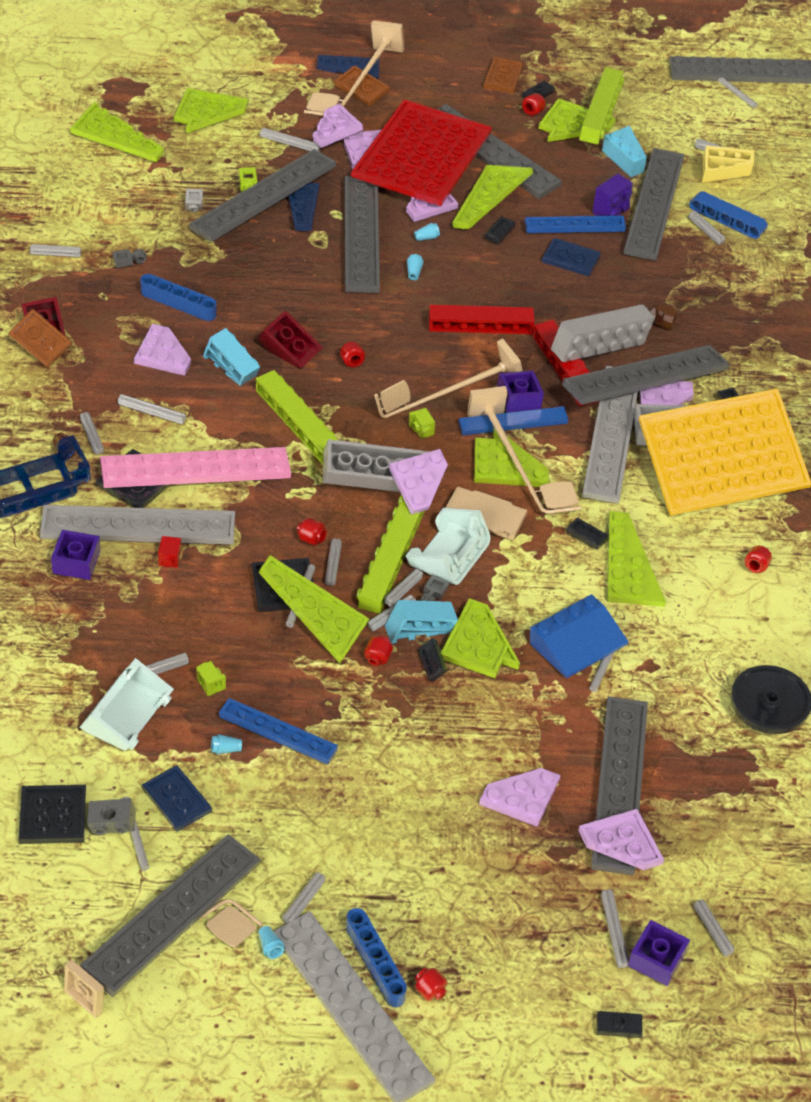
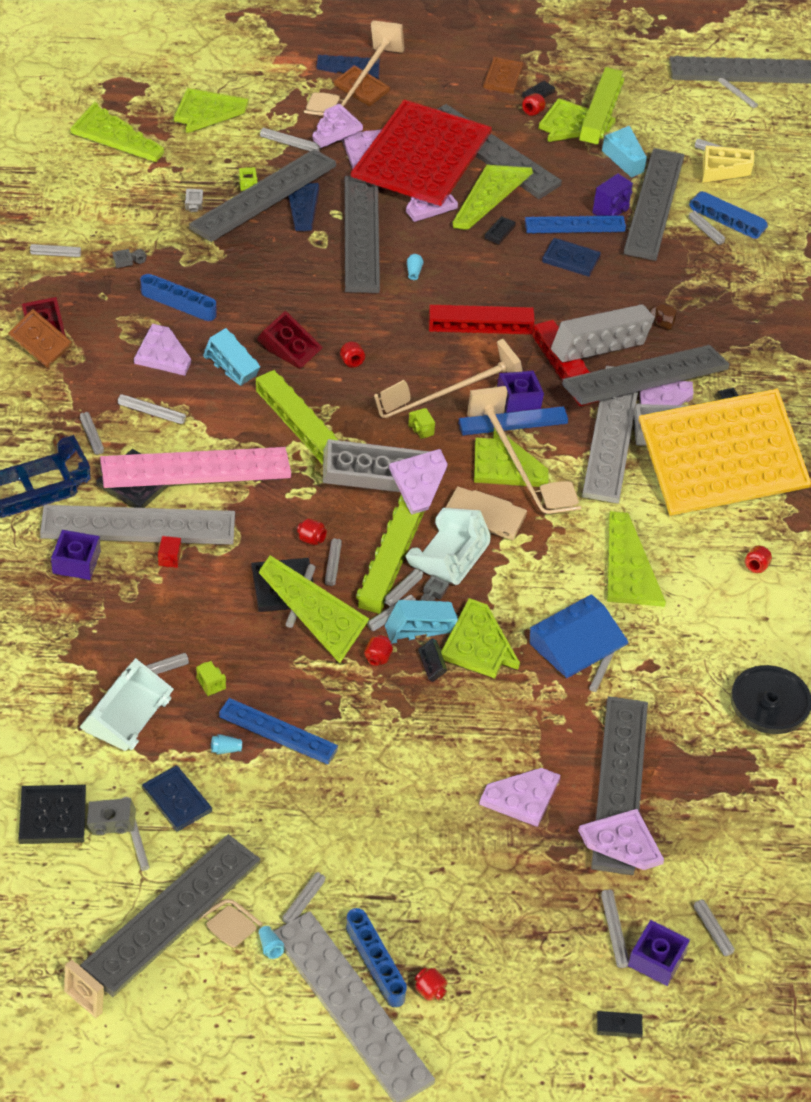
medium azure cone [414,223,440,241] -> none
black plate [566,517,608,550] -> none

